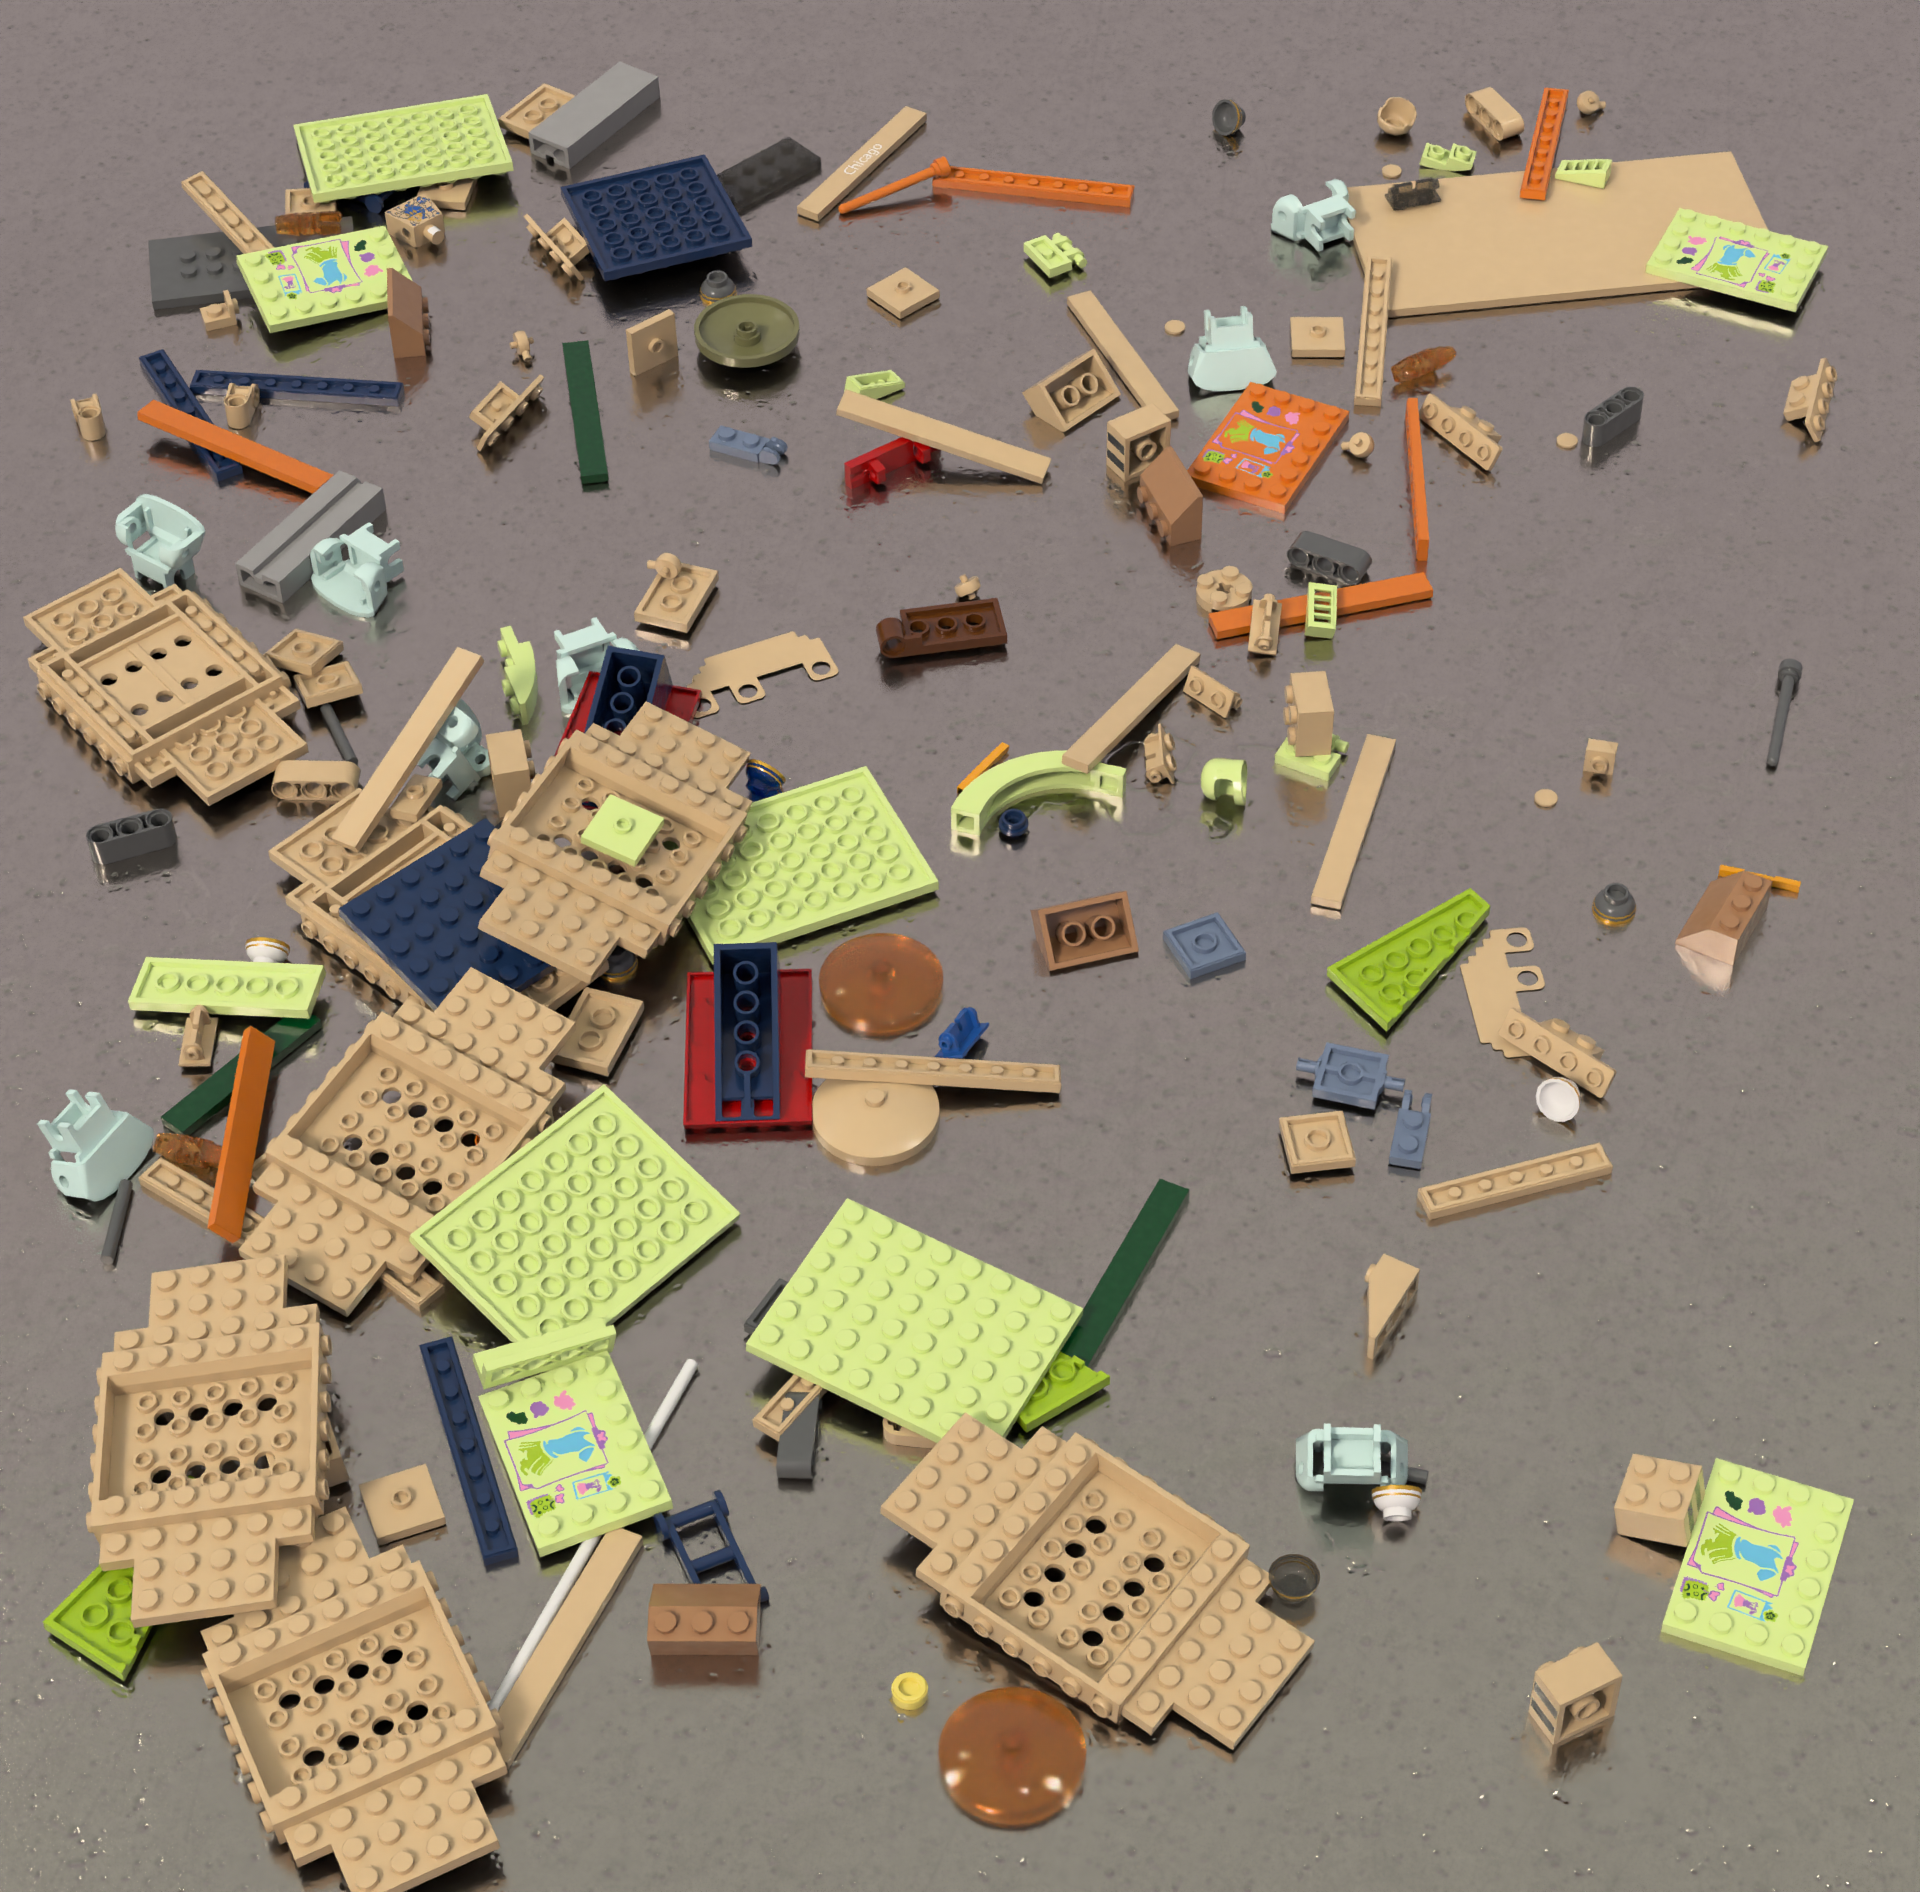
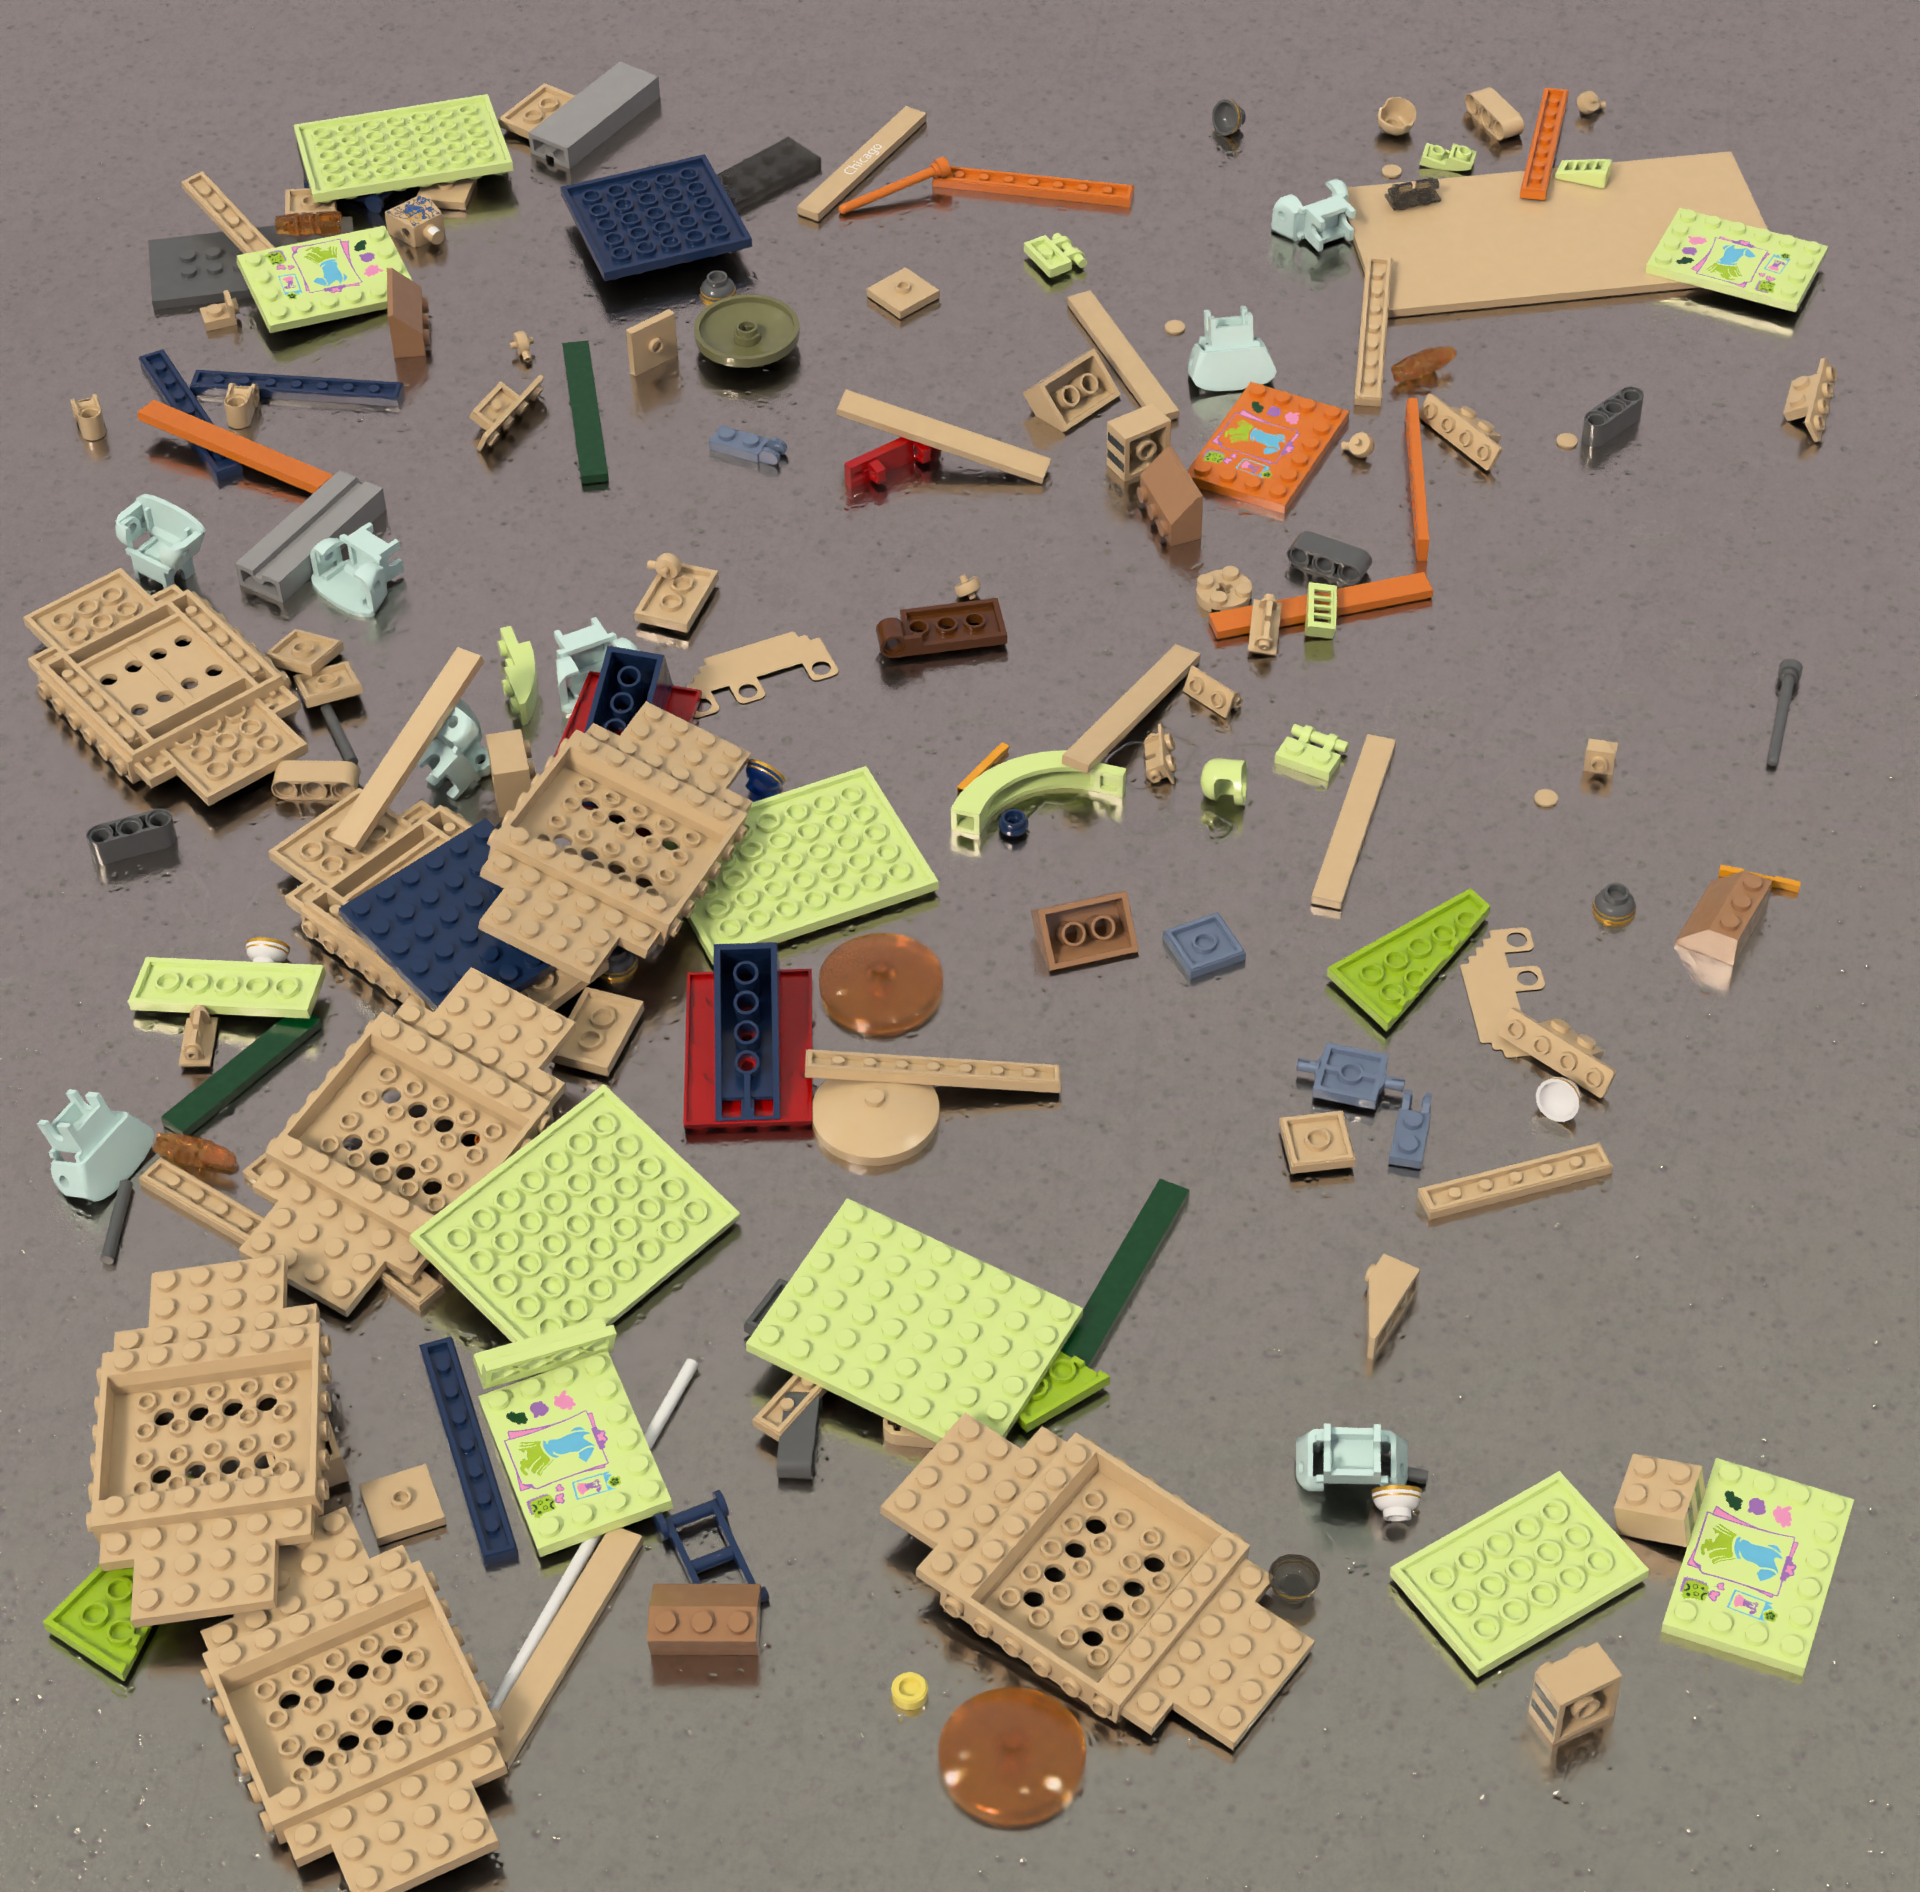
orange tile [207,1026,275,1243] -> none
tan plate [389,774,442,823] -> none
tan bracket [523,214,590,281] -> none
yellowish green plate [581,794,664,867] -> none
yellowish green slope [844,370,905,399] -> none
blue hinge [935,1007,990,1059] -> none
tan brick [1283,671,1334,757] -> none
tan plate [1290,317,1345,357] -> none
none -> yellowish green plate [1390,1471,1649,1678]

